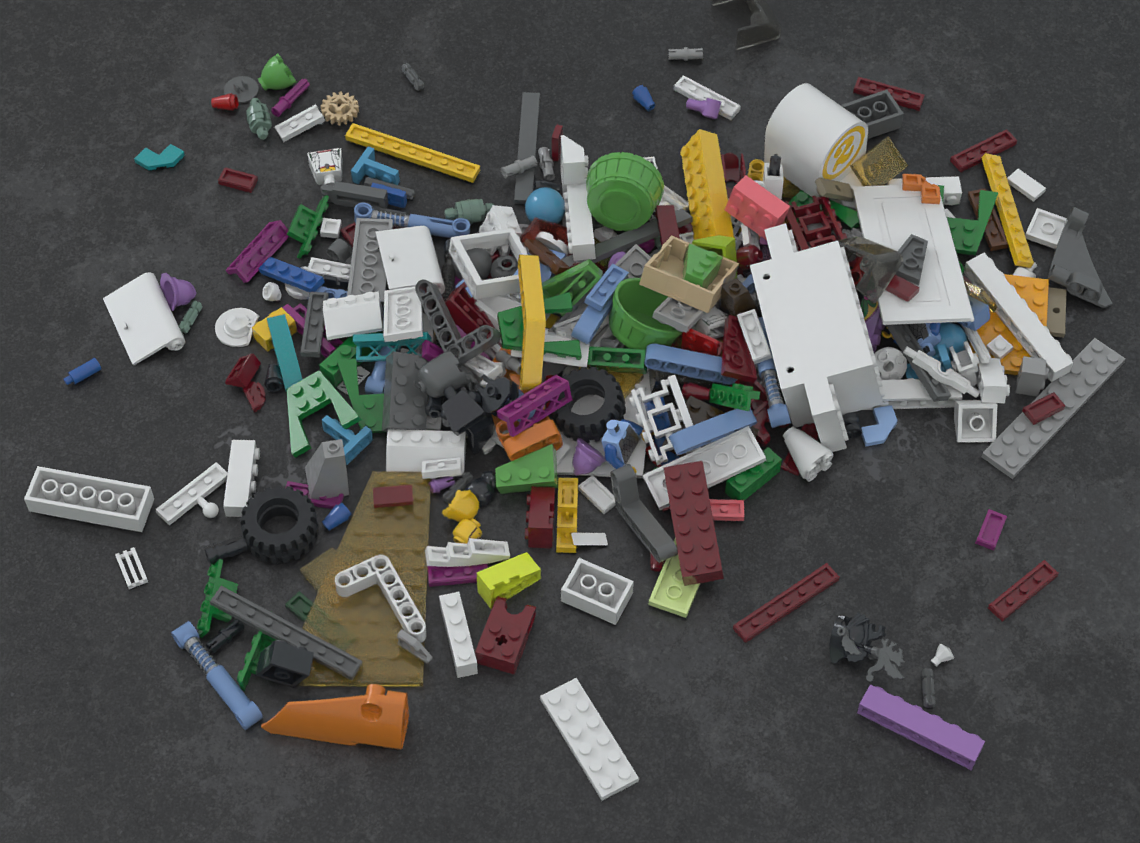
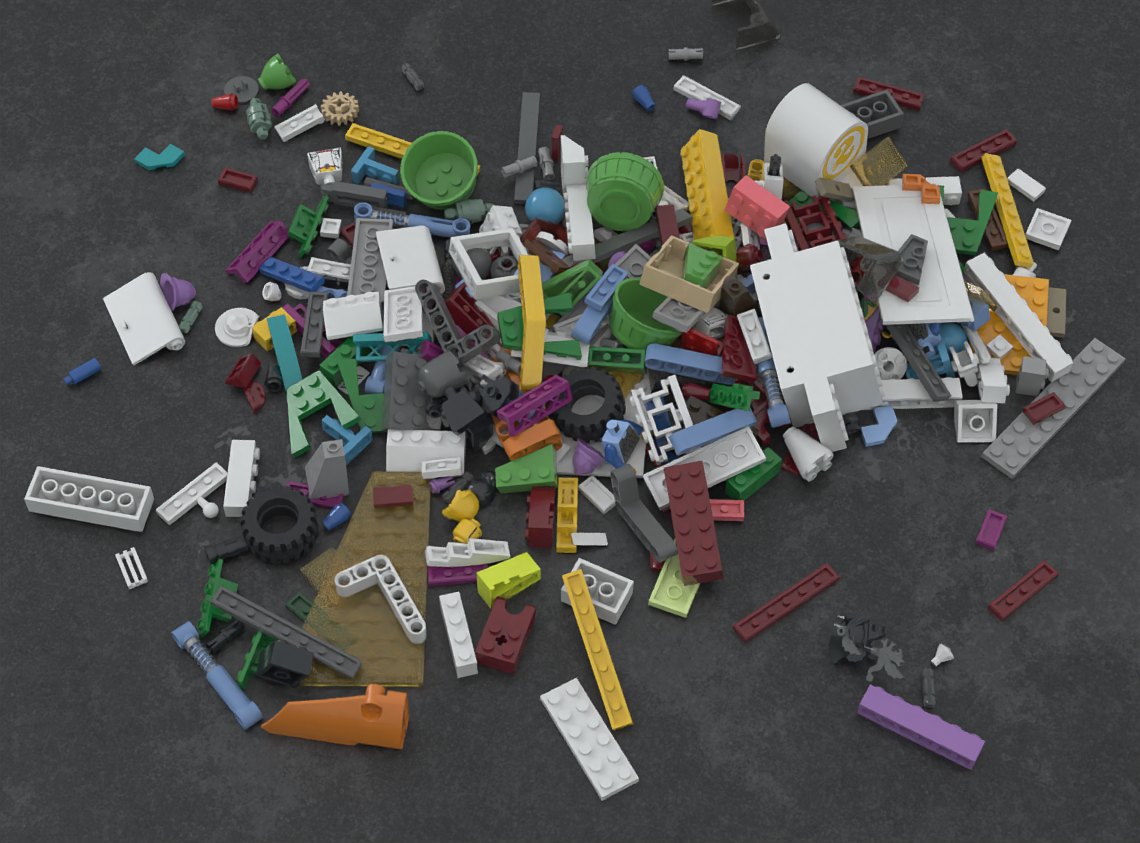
light grey tile [397,629,433,663] -> none
white piece [903,346,980,398] -> none
dark grey panel [1047,206,1113,308] -> none
none -> bright green piece [400,131,478,210]
none -> yellow plate [562,569,633,731]

